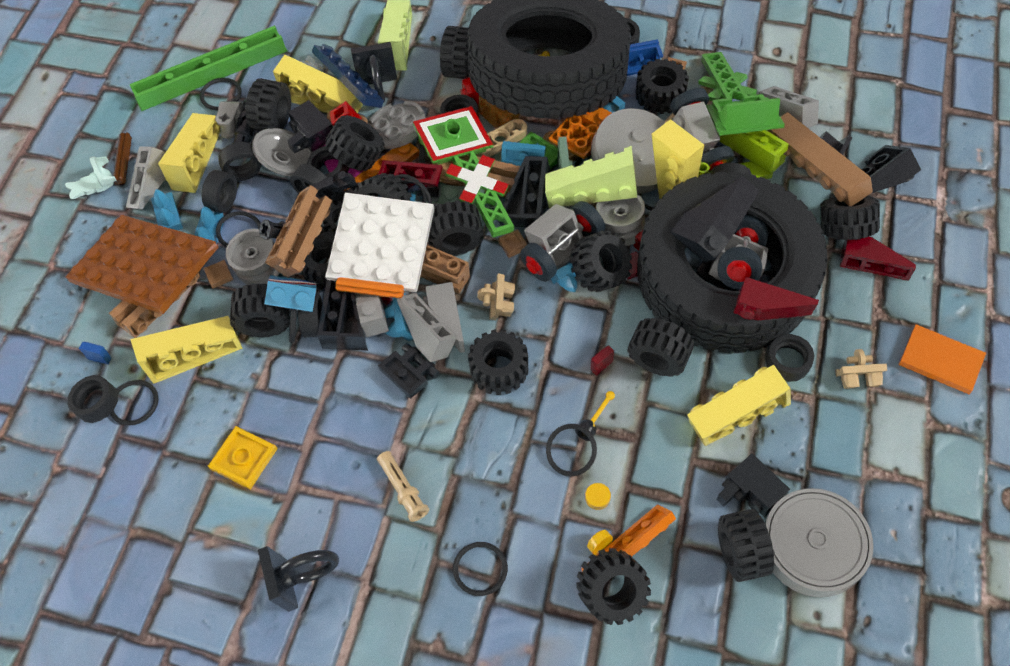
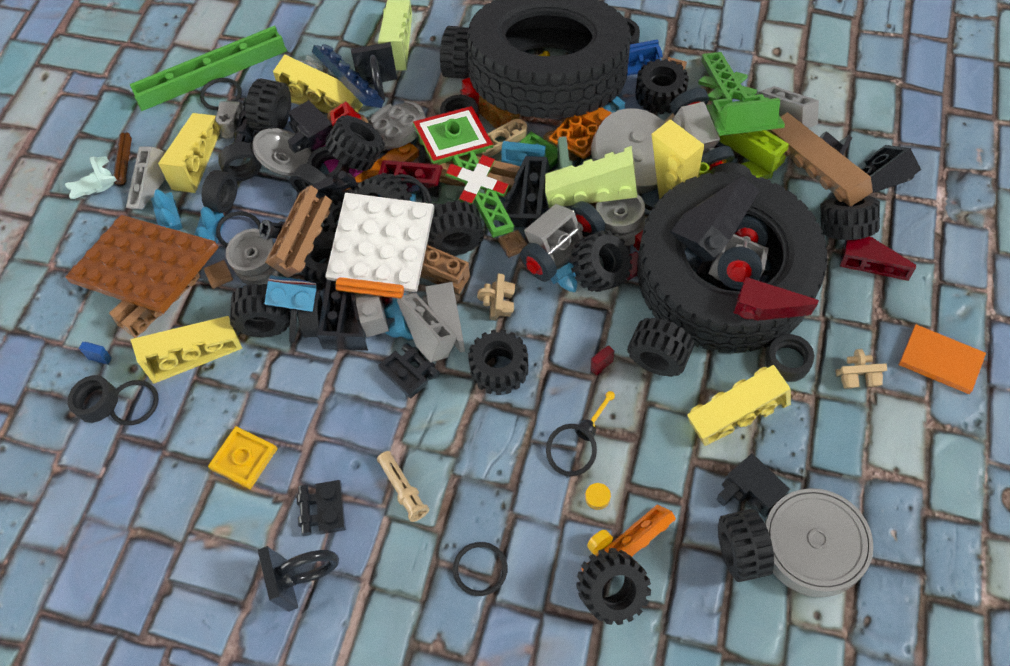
none -> black plate [296,480,346,536]

